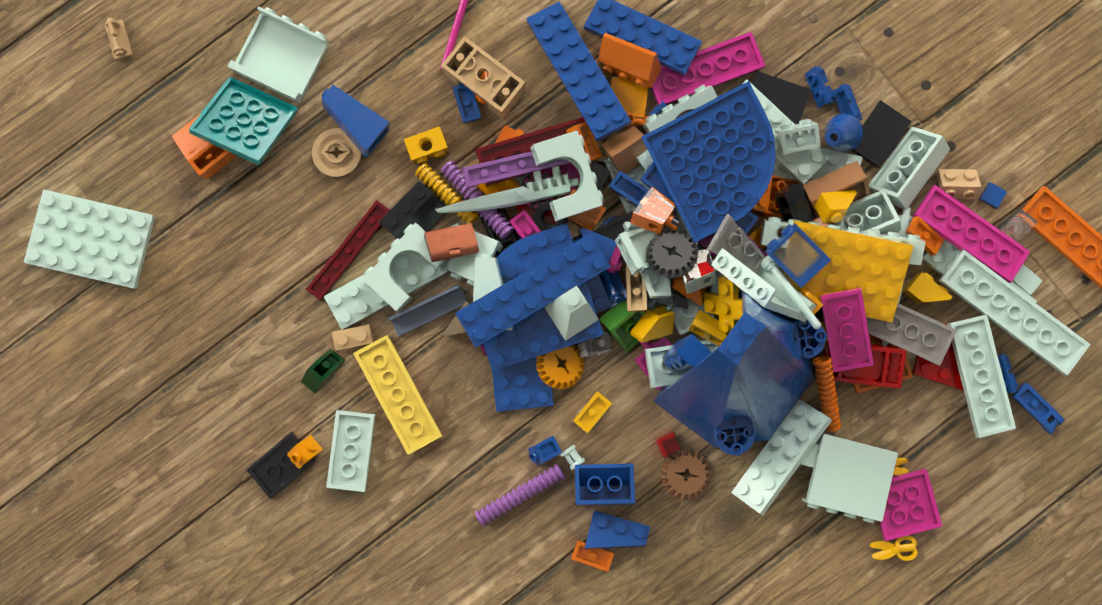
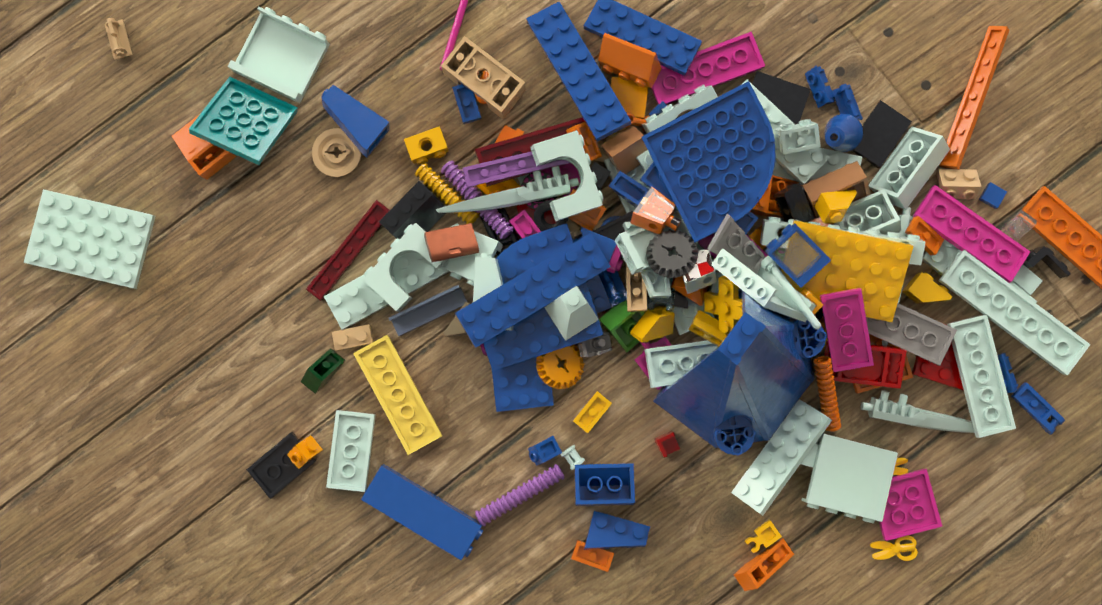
medium nougat gear [661,449,711,500] -> none
blue slope [662,334,712,372] -> none
none -> blue brick [361,464,483,560]
none -> orange slope [734,538,794,591]
none -> yellow plate [744,520,782,553]
none -> light aqua piece [861,390,975,433]
none -> orange plate [939,26,1010,170]
none -> black bracket [1023,246,1071,278]

